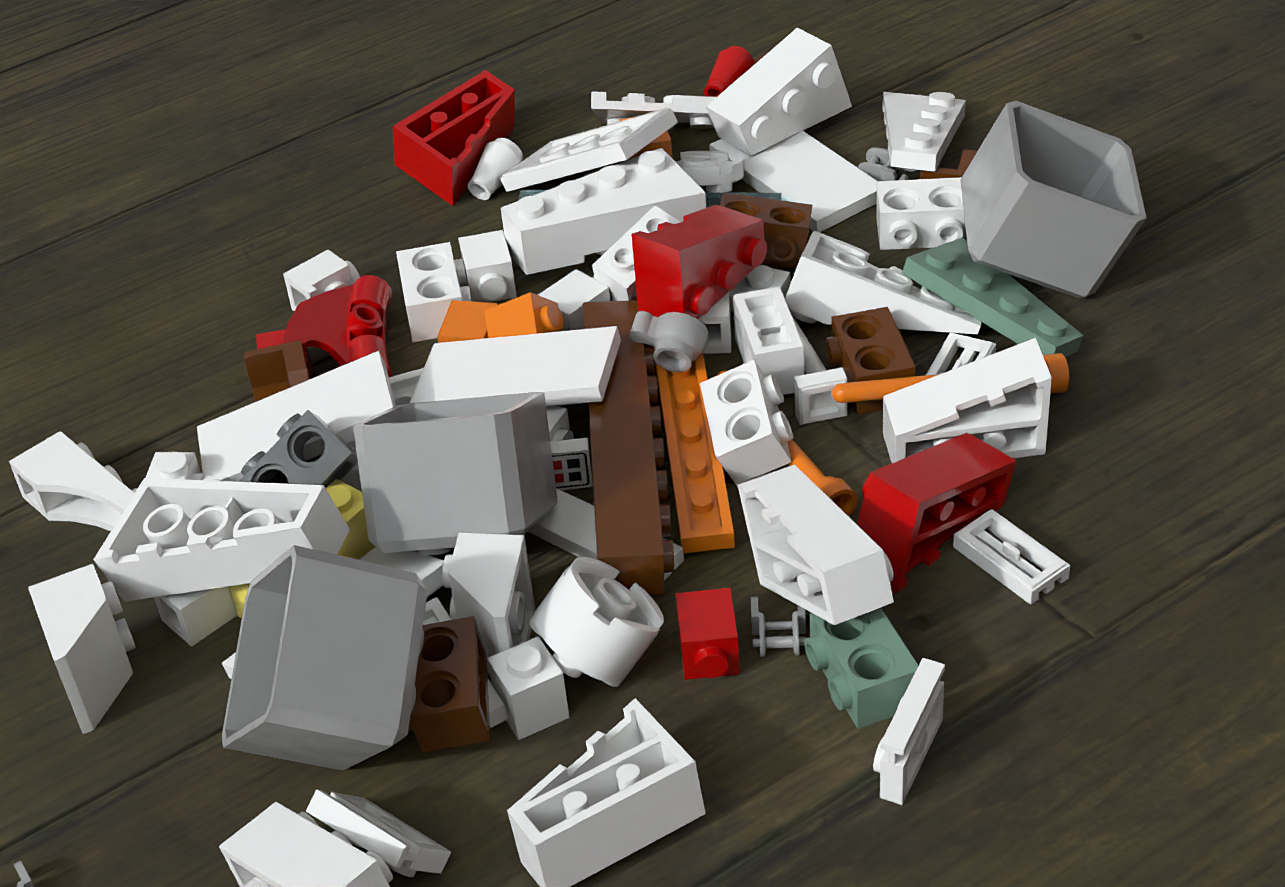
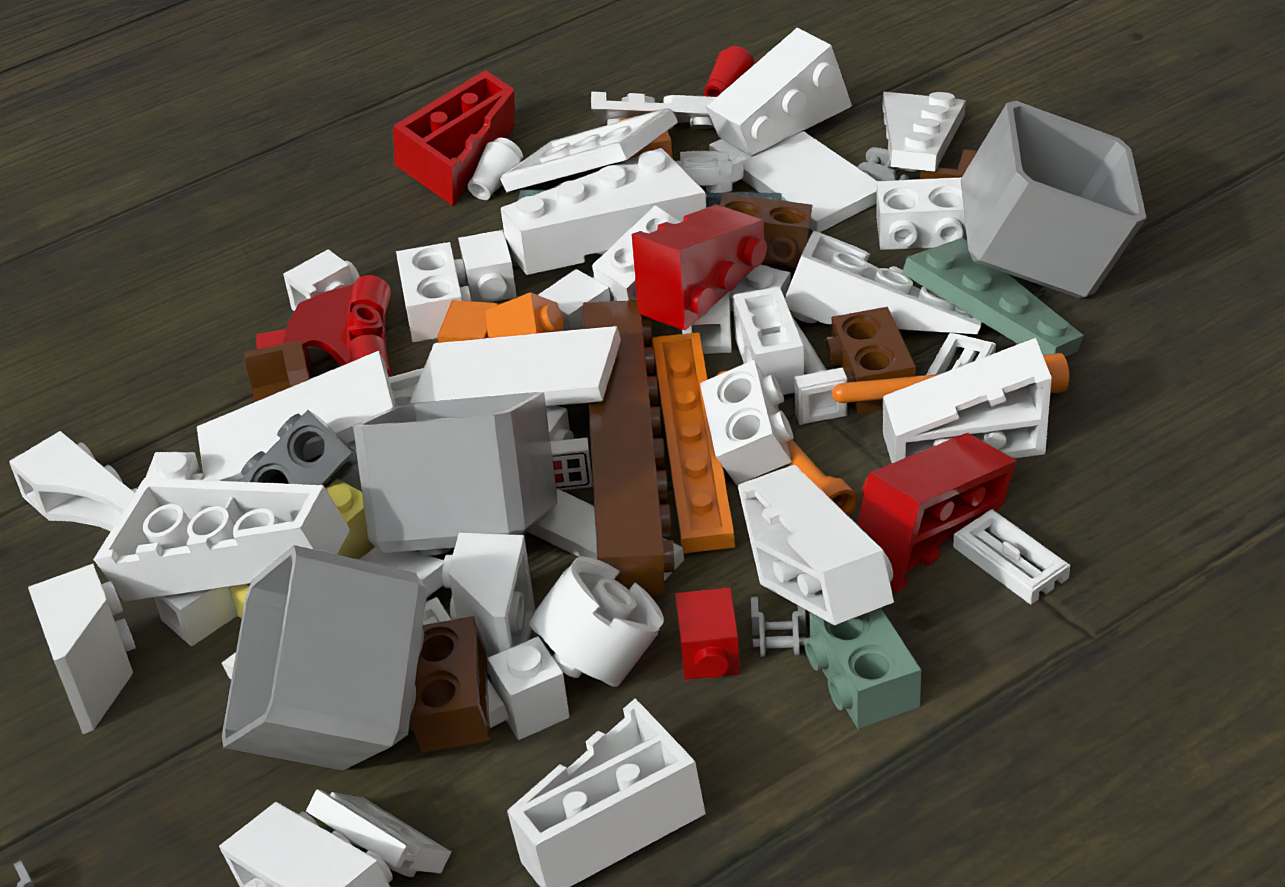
light grey piece [629,311,708,372] -> none
white plate [873,658,945,805] -> none

